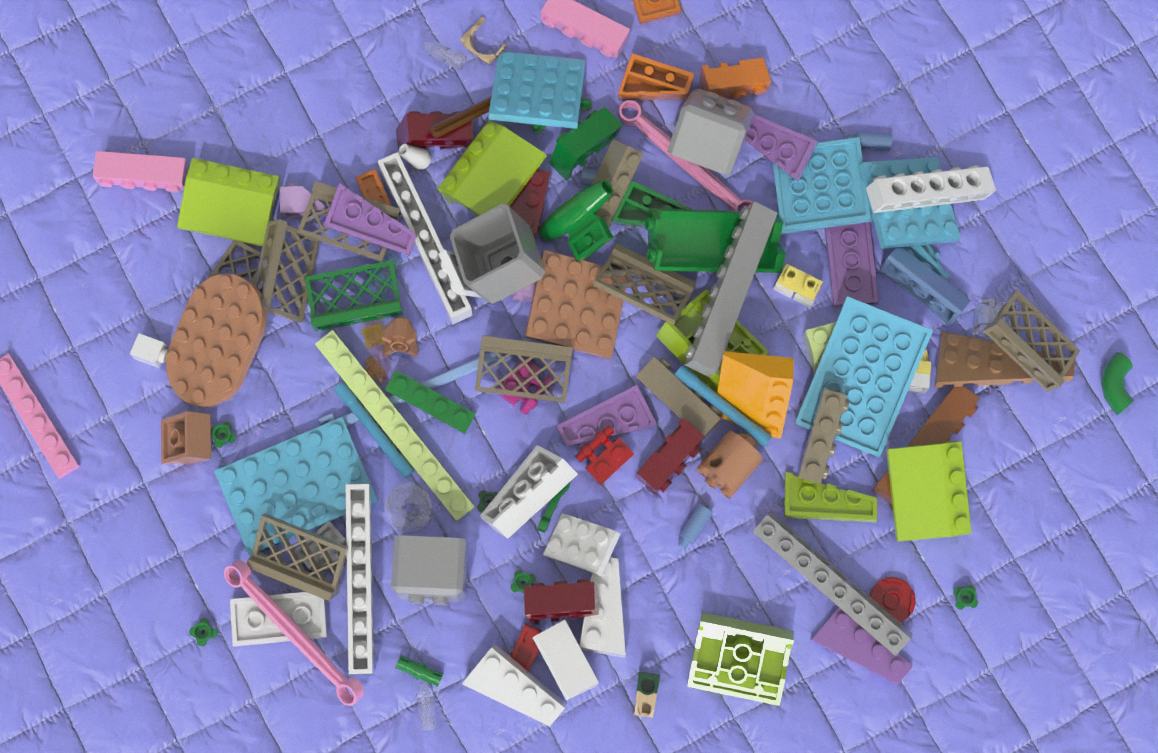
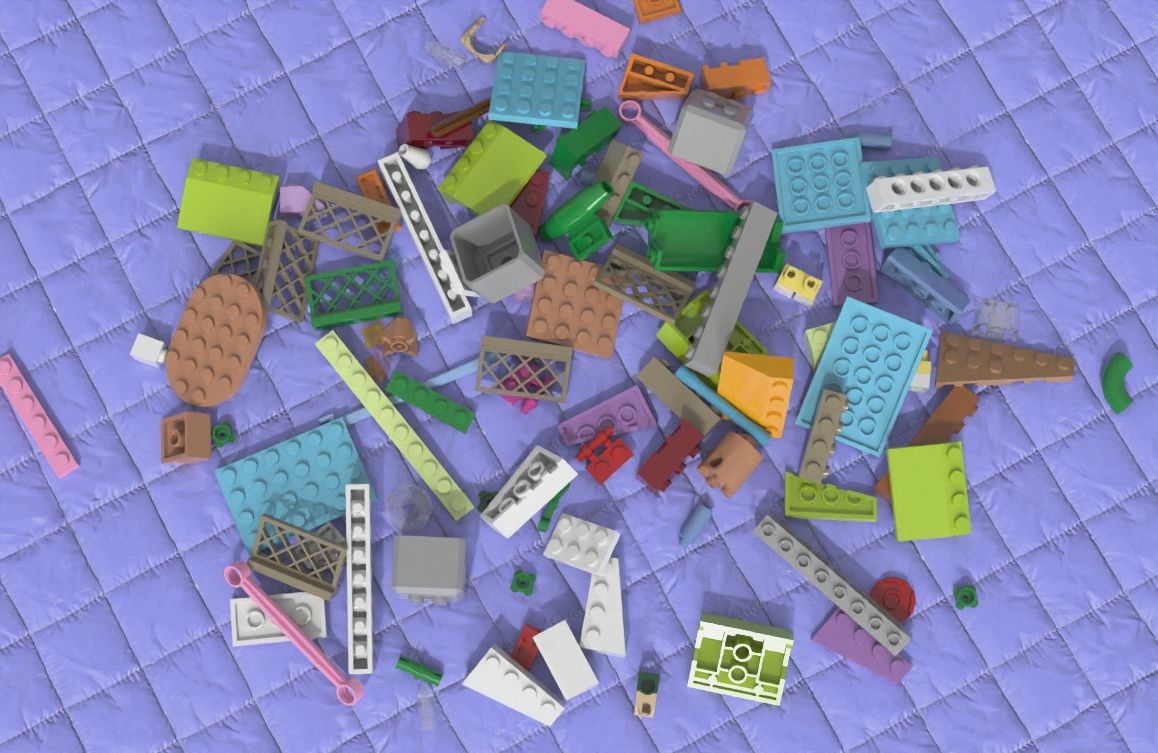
bright pink brick [93,151,189,192] -> none
green plate [189,618,217,646] -> none
medium lavender wing [324,183,417,256] -> none
dark azure piece [334,382,415,479] -> none
dark red wedge [524,579,599,625] -> none
medium lavender wing [745,114,818,182] -> none
dark tan fence [983,289,1080,392] -> none

